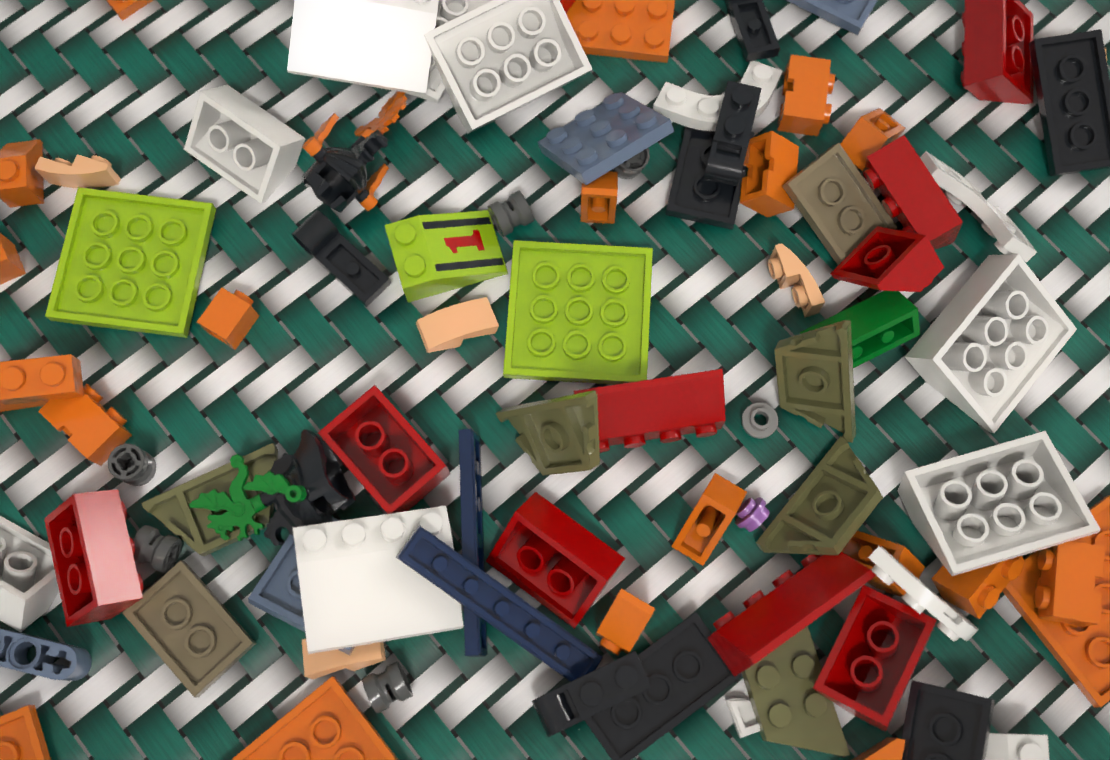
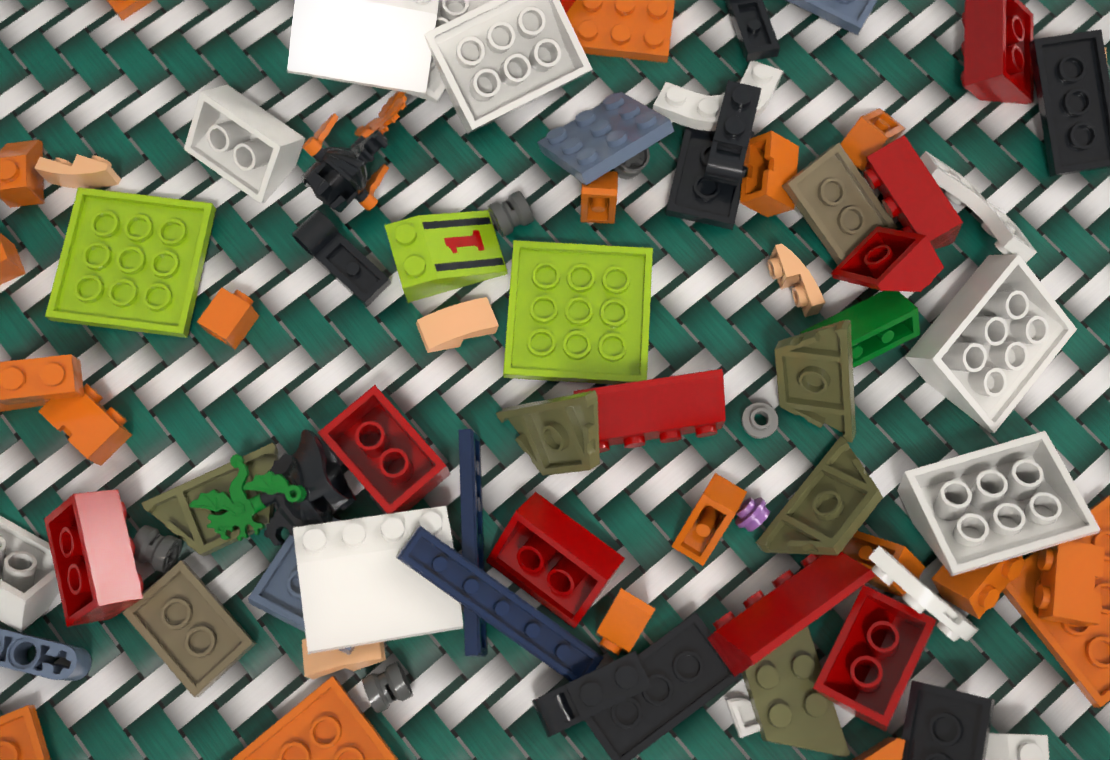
dark grey wheel [108,444,156,486] -> none
orange brick [777,54,835,136] -> none

